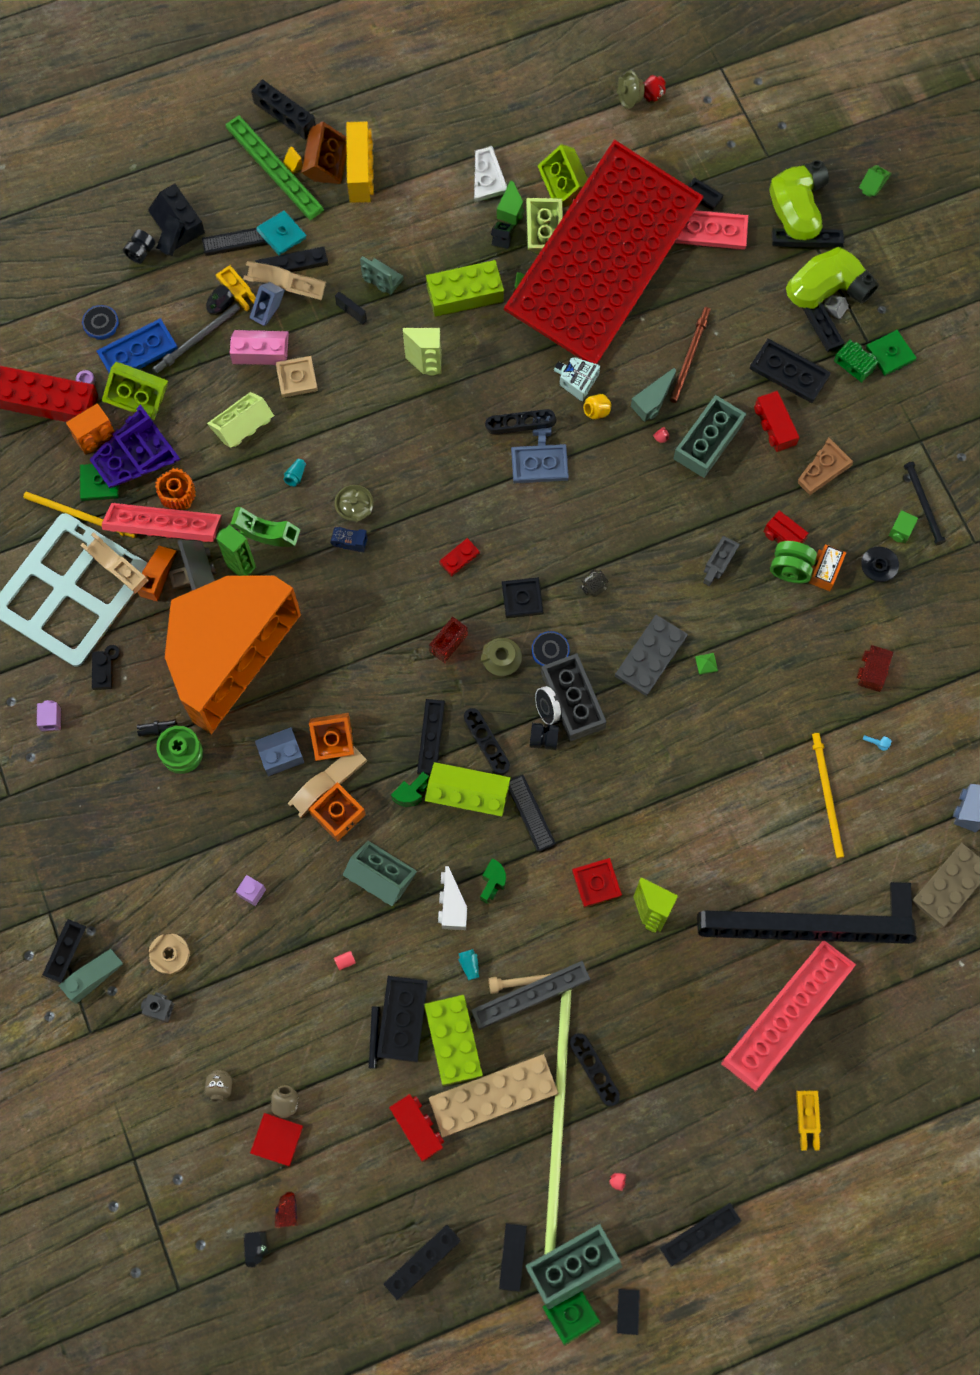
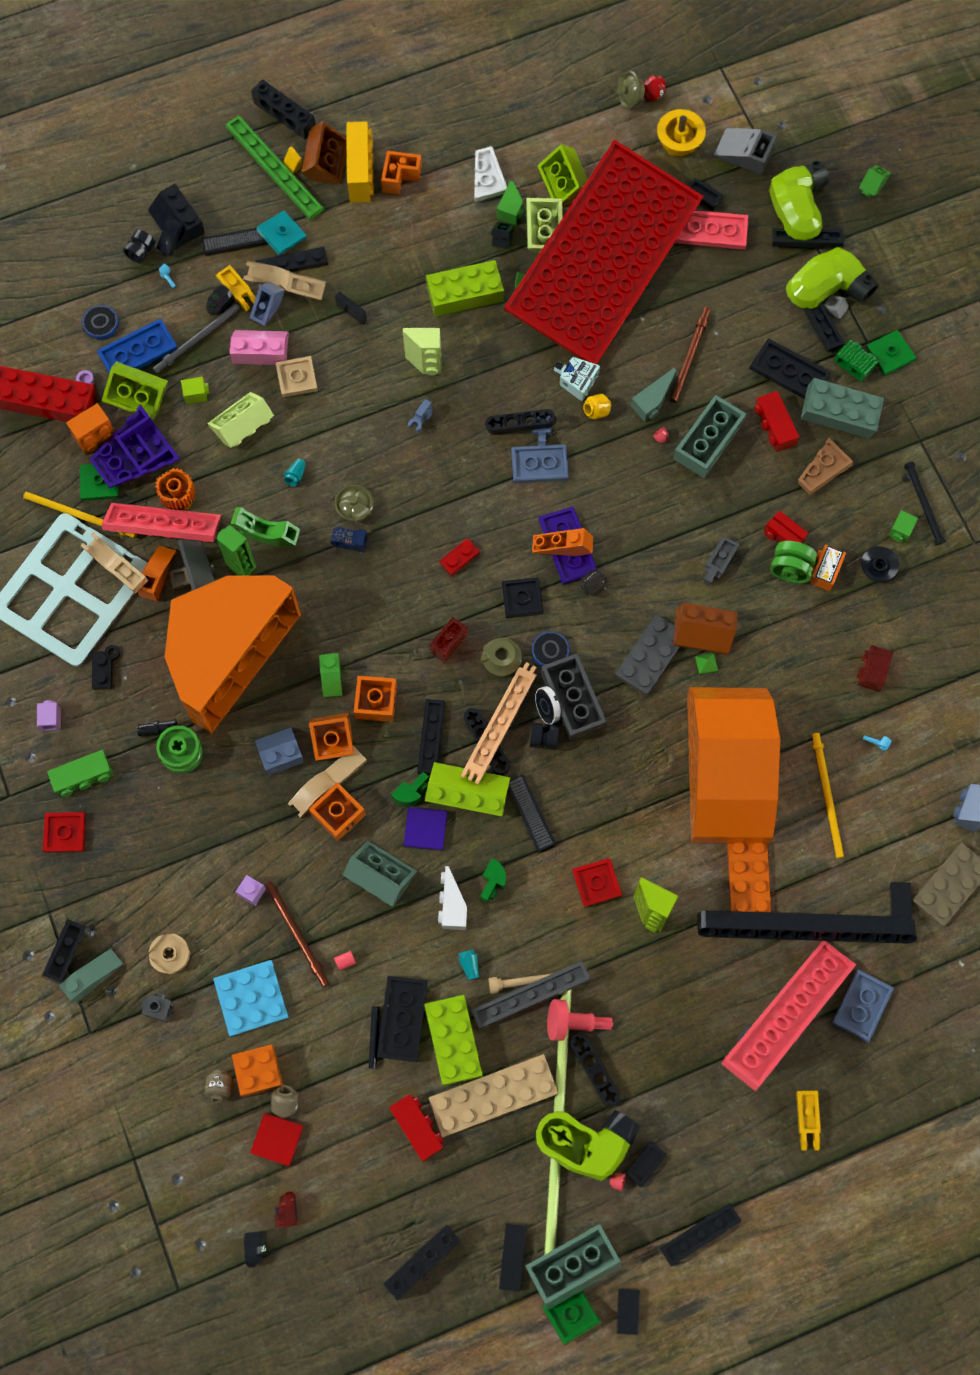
sand green bracket [360,256,403,295] -> none
none -> red tile [43,812,86,853]
none -> bright green brick [47,750,114,797]
none -> medium azure hand [159,264,176,289]
none -> lime brick [181,377,210,405]
none -> medium azure plate [213,960,289,1037]
none -> orange brick [232,1044,283,1098]
none -> copper bar [265,882,330,988]
none -> bright green slope [319,653,343,698]
none -> orange brick [354,676,397,722]
none -> orange brick [381,151,422,195]
none -> dark purple tile [404,807,447,851]
none -> sand blue plate [408,399,433,434]
none -> light nougat hinge [461,662,537,785]
none -> orange slope [532,528,593,556]
none -> lime piece [536,1110,640,1181]
none -> dark purple tile [538,507,598,585]
none -> coral piece [547,999,613,1041]
none -> black tile [625,1141,667,1188]
none -> yellow piece [657,109,706,156]
none -> dark orange slope [673,602,738,655]
none -> orange brick [687,687,780,844]
none -> dark grey slope [713,128,777,175]
none -> orange plate [727,843,771,912]
none -> sand green brick [800,378,884,439]
none -> sand blue tile [831,969,894,1043]

